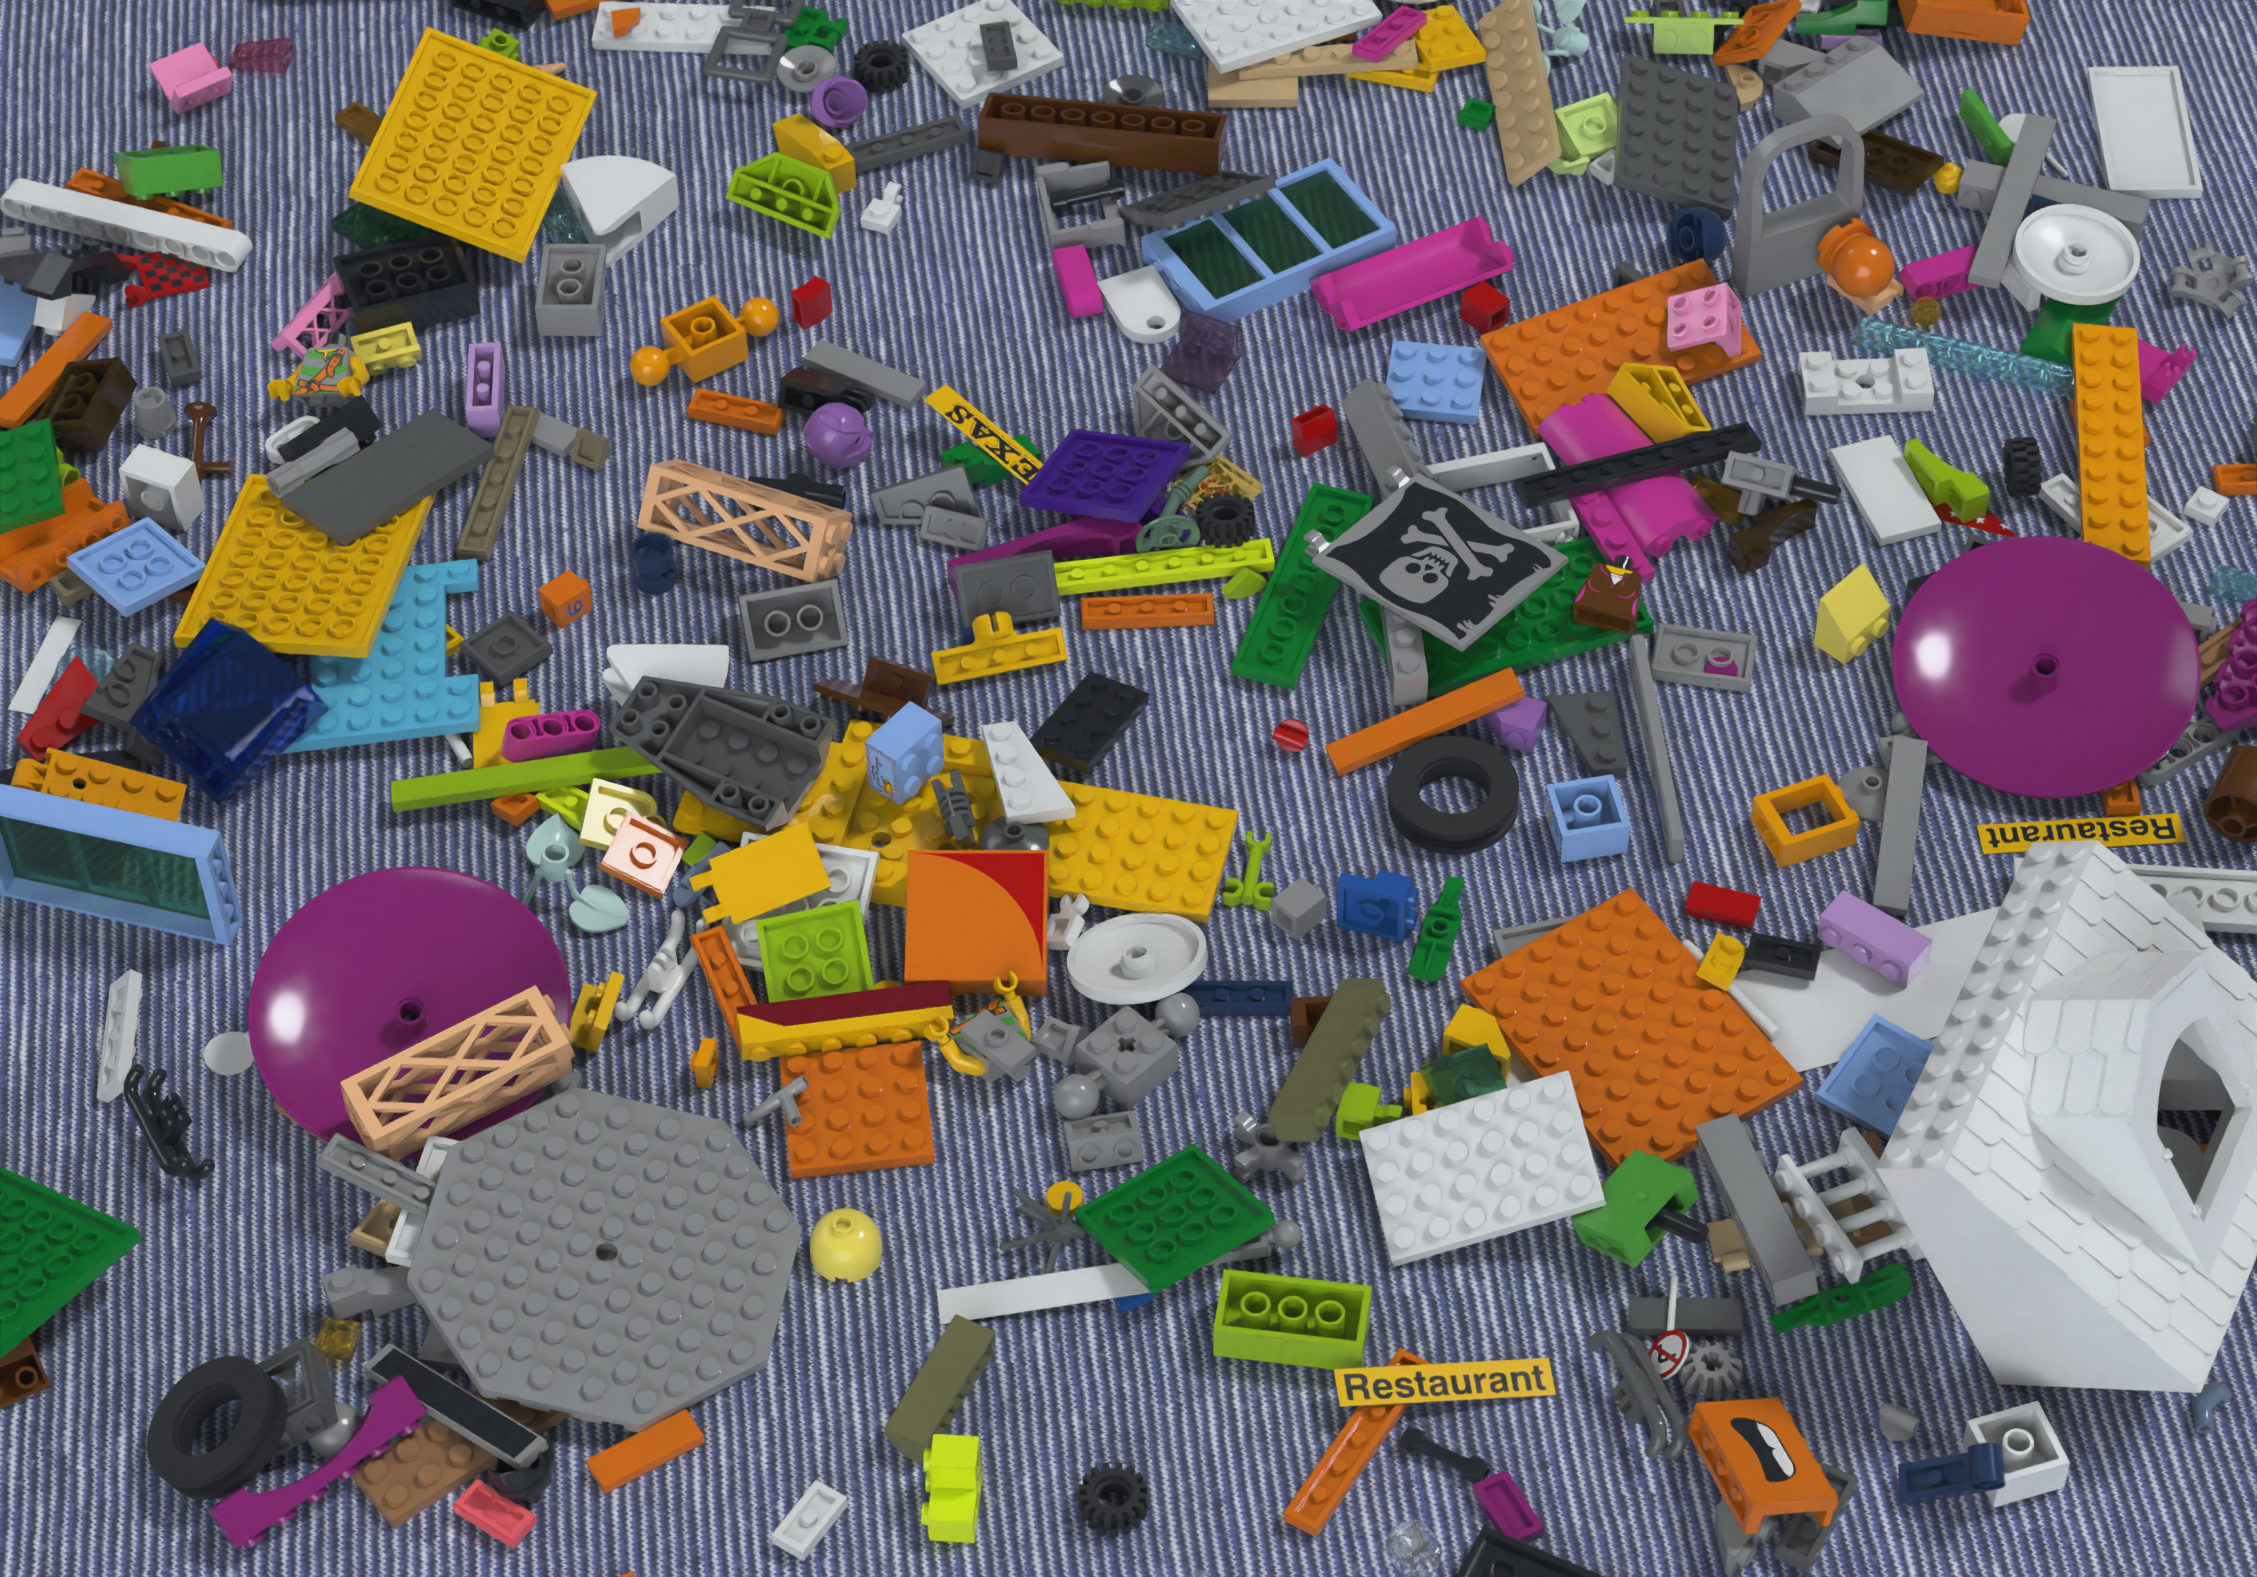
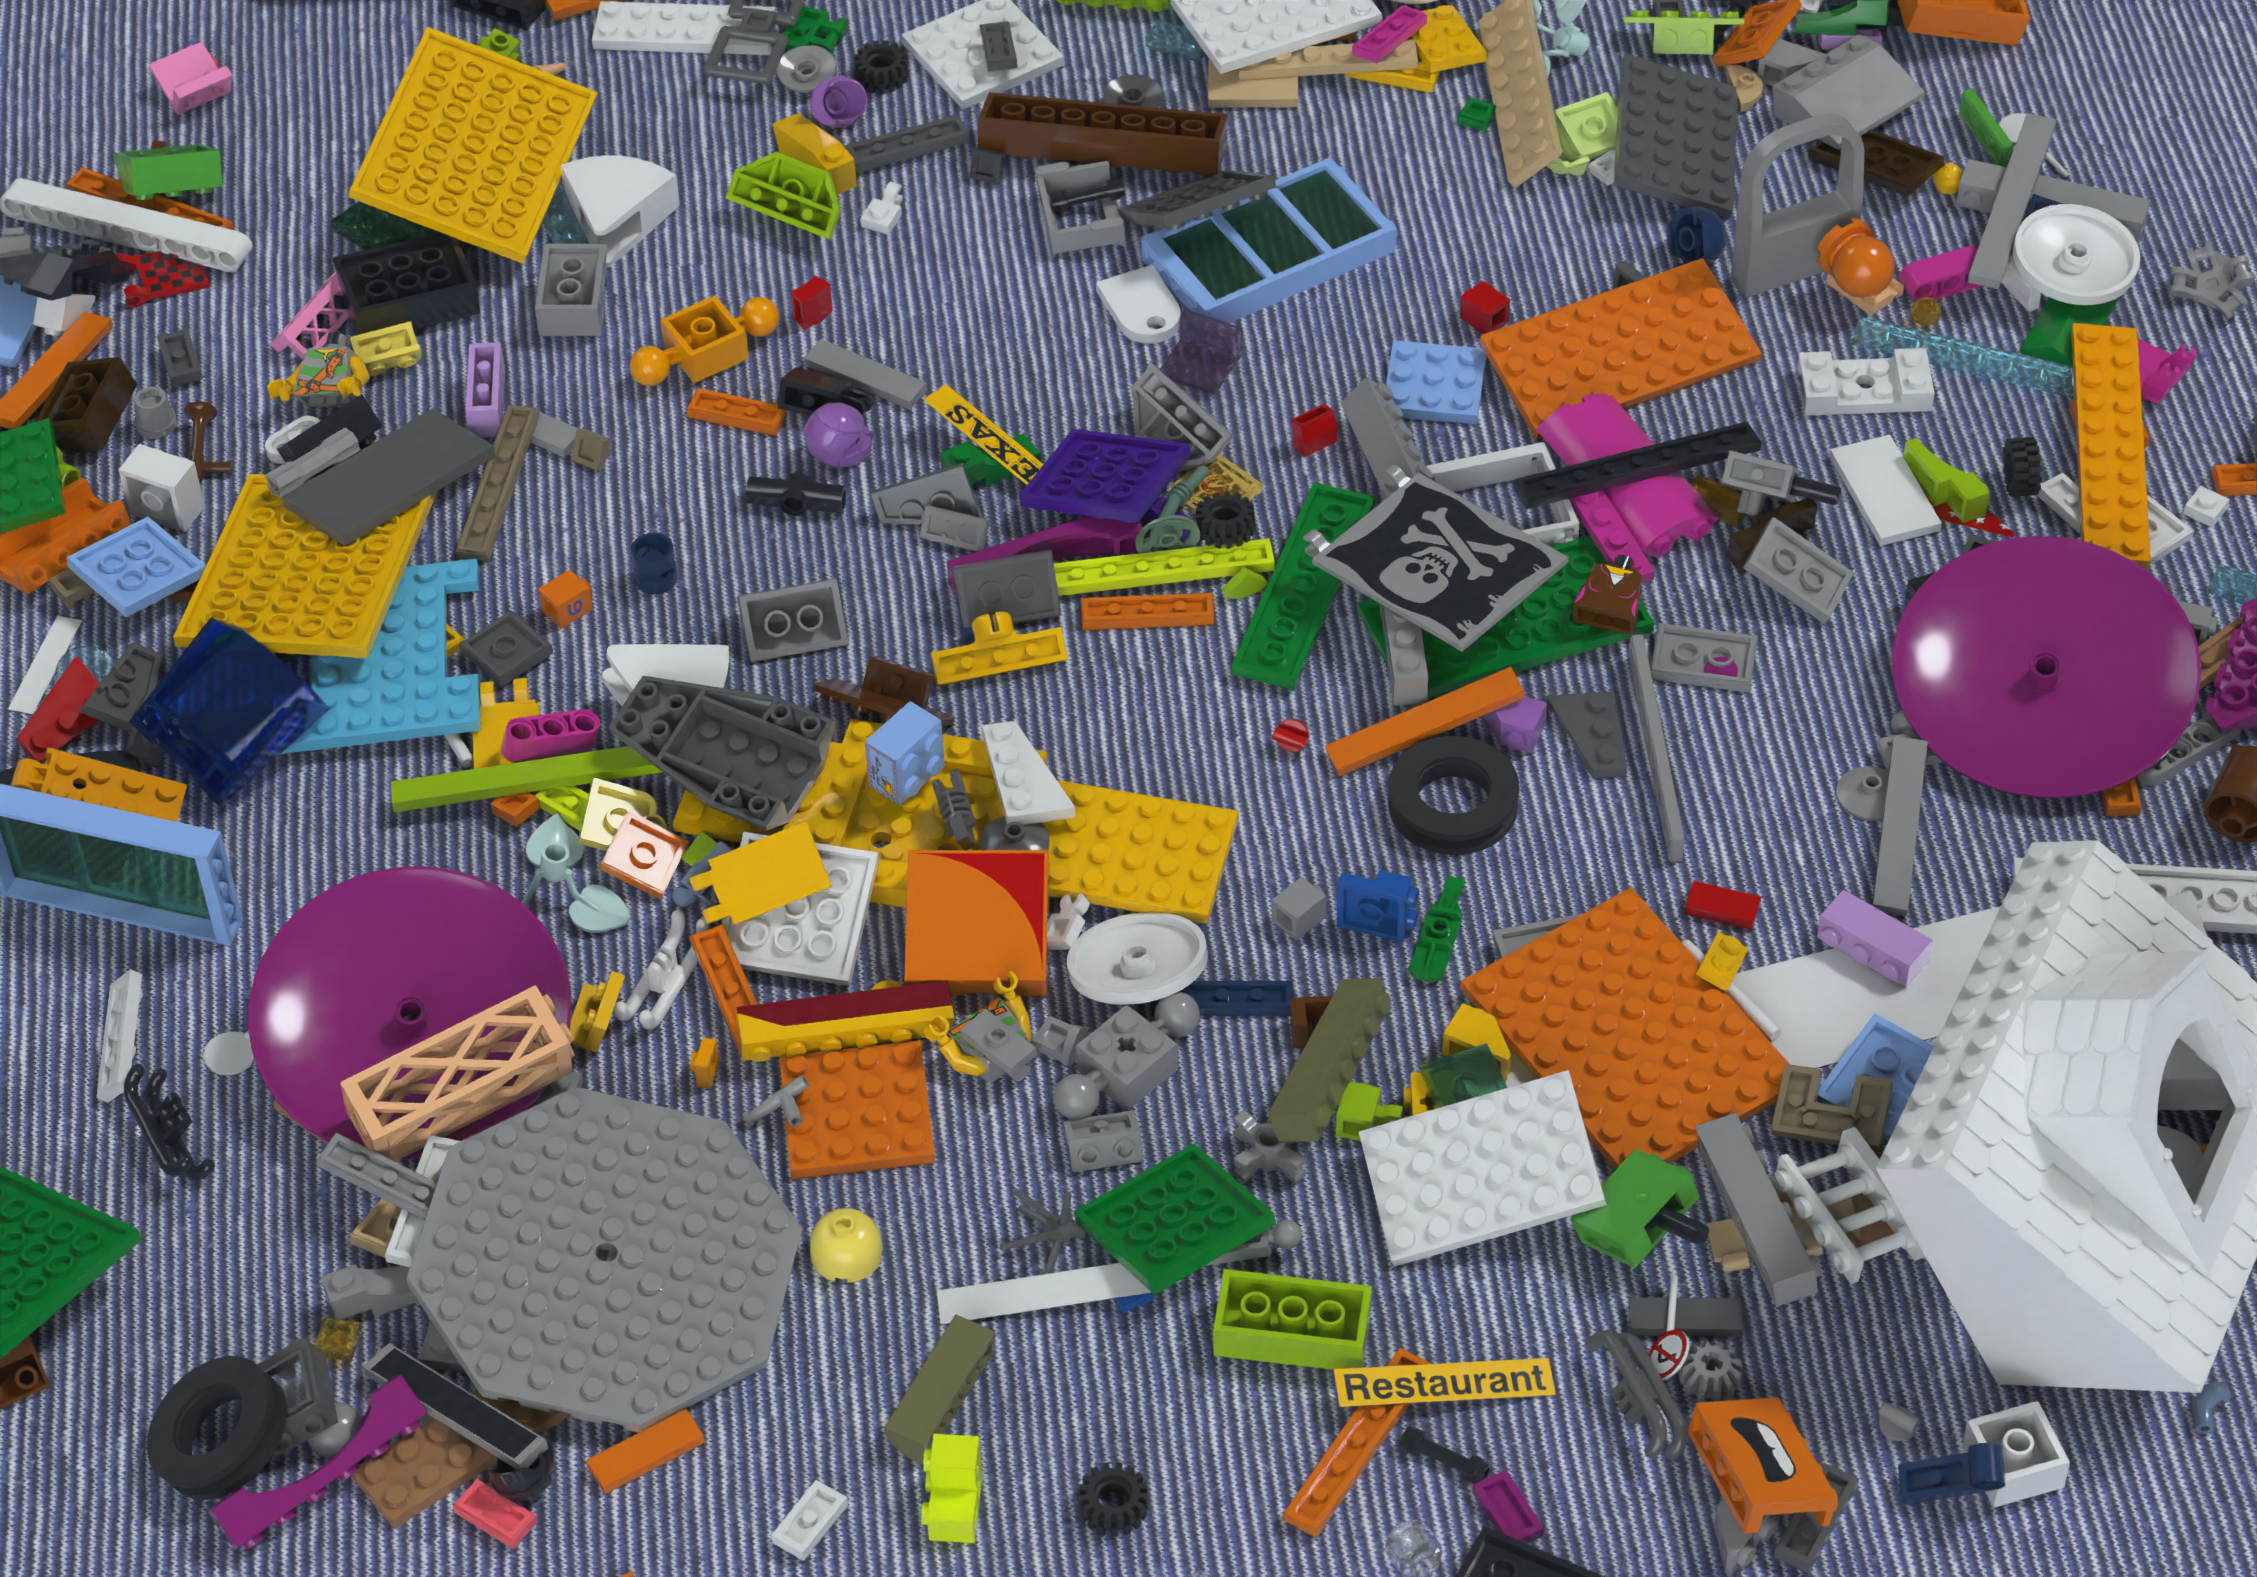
clear pink slope [228,38,294,73] -> none
pearl gold tile [334,101,383,148] -> none
orange tile [611,7,641,38] -> none
light nougat piece [637,459,853,583] -> none
lime plate [755,899,875,1003] -> none
black plate [1029,671,1150,774] -> none
yellow tile [1046,1181,1083,1218] -> none
dark pink beam [1052,244,1103,319] -> none
lime bar [1223,830,1274,911] -> none
dark pink cylinder [1309,215,1515,332] -> none
light blue brick [1544,774,1630,863] -> none
yellow wedge [1606,362,1712,444] -> none
bright pink bracket [1667,282,1741,357] -> none
black plate [1745,932,1822,981] -> none
light orange window [1751,773,1860,868] -> none
green piece [1770,1263,1913,1334] -> none
light yellow slope [1814,564,1890,665] -> none
yellow sticker [1977,813,2186,854] -> none
white tile [2086,66,2203,199] -> none
none -> light grey plate [1743,517,1854,623]
none -> dark tan plate [1771,1064,1894,1152]

